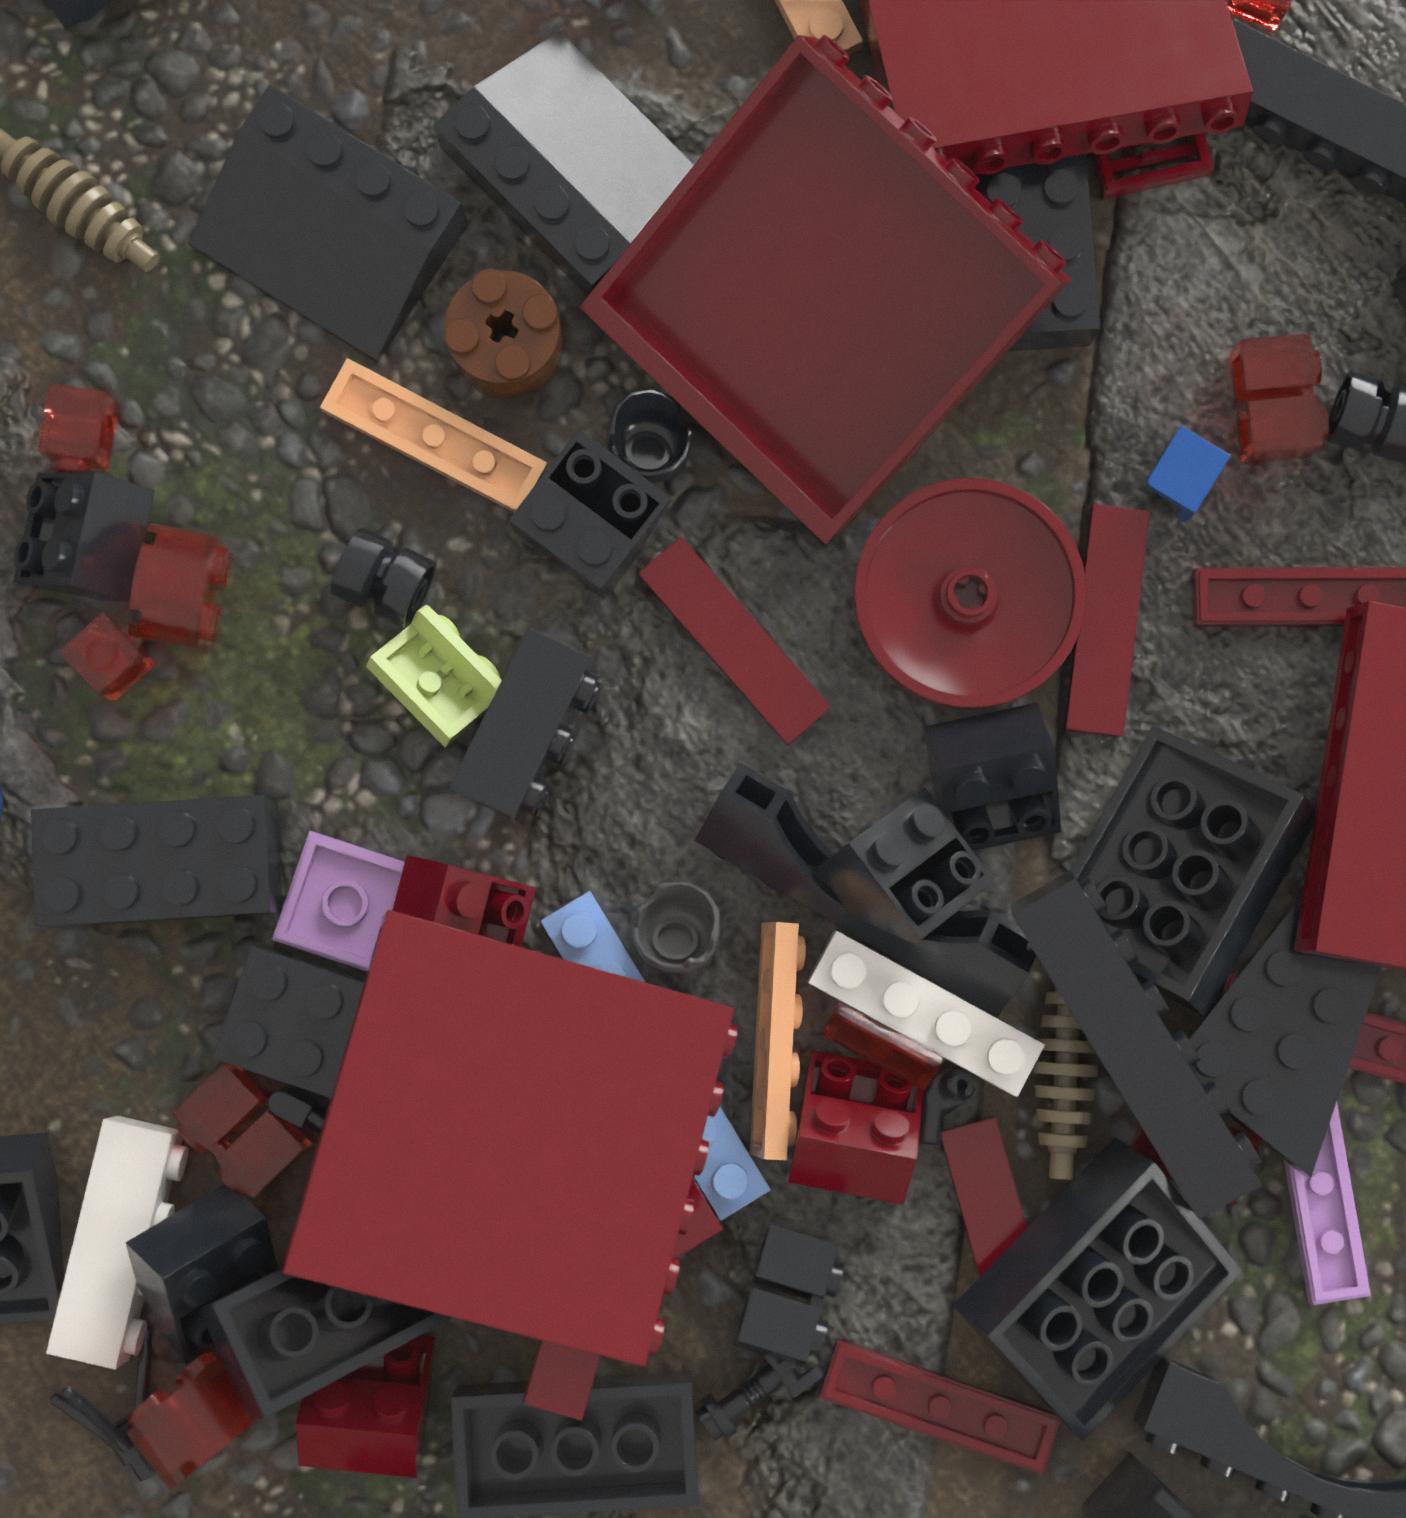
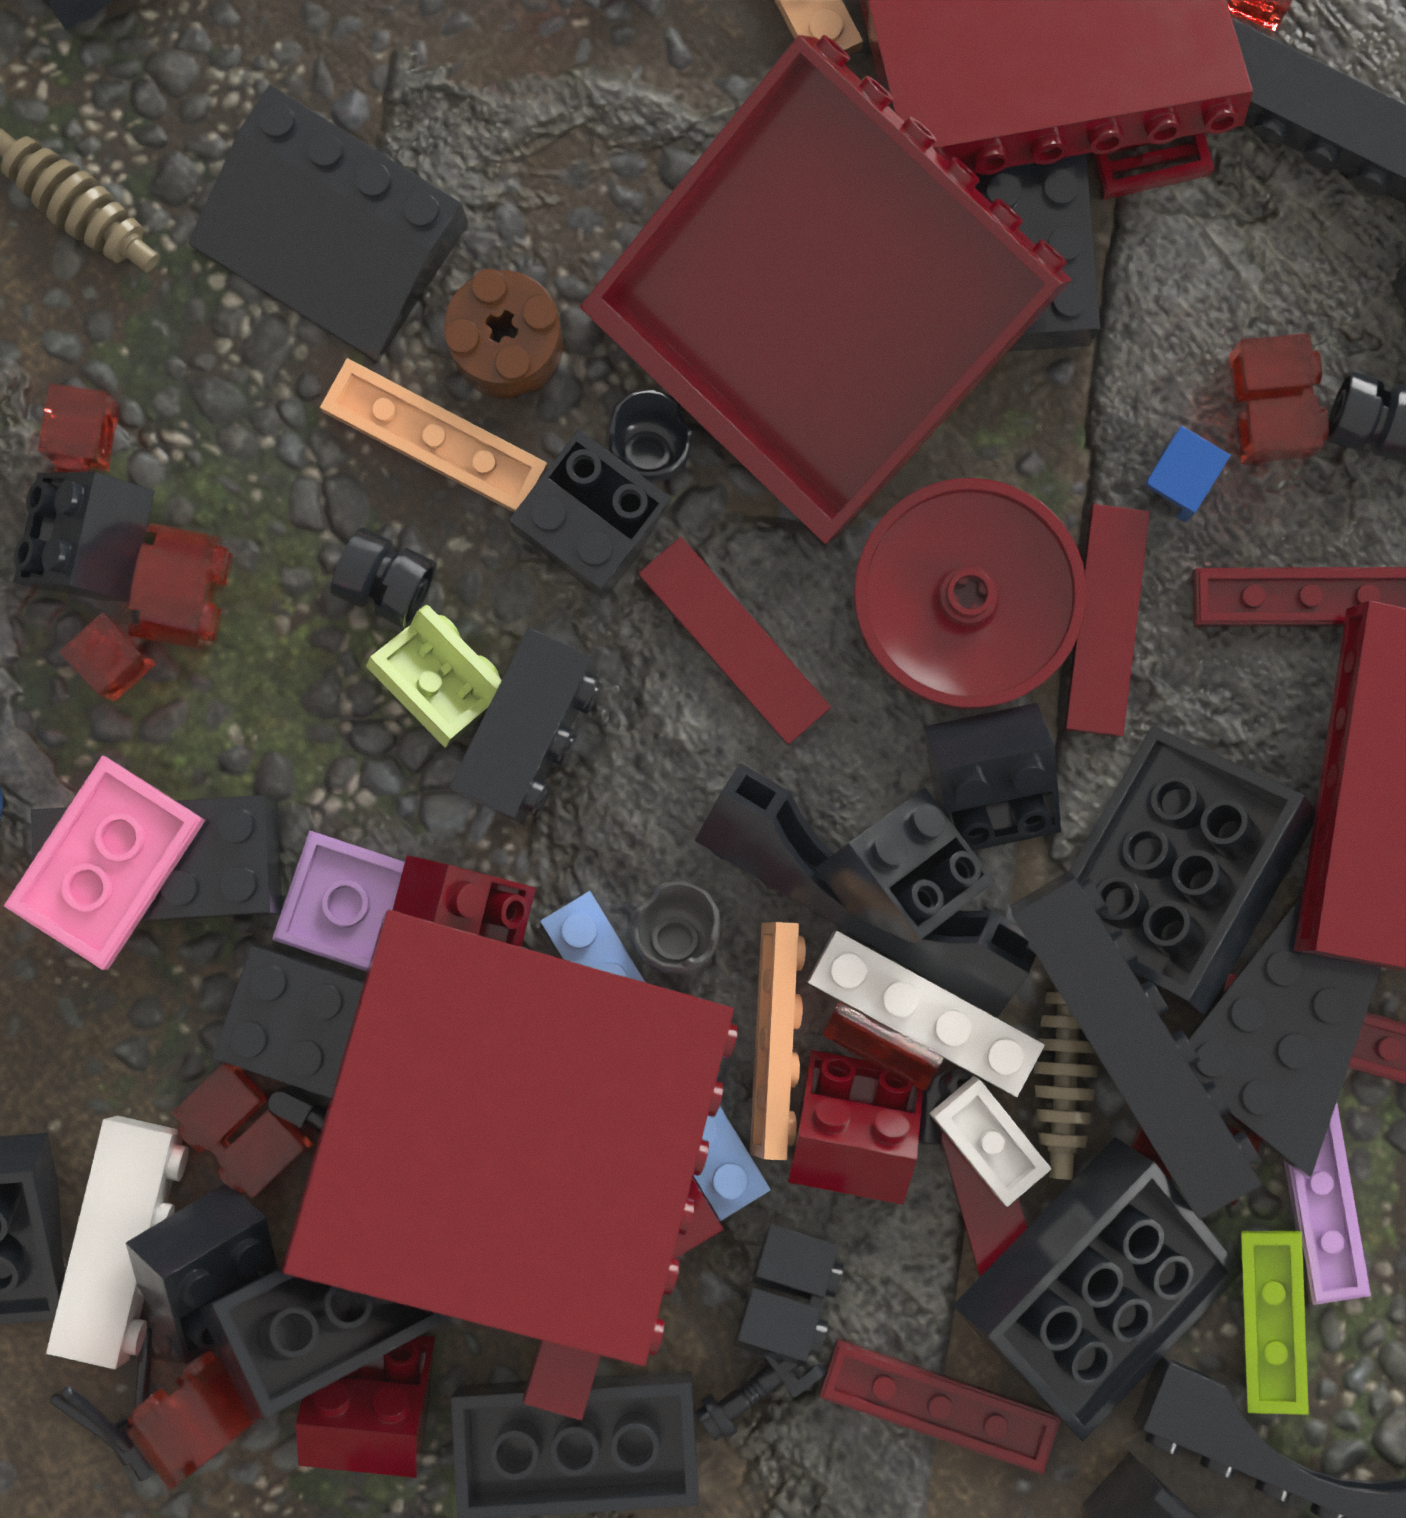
slope [433,31,694,296] -> none
none -> bright pink tile [4,756,205,970]
none -> white plate [929,1076,1052,1207]
none -> lime plate [1241,1231,1309,1415]

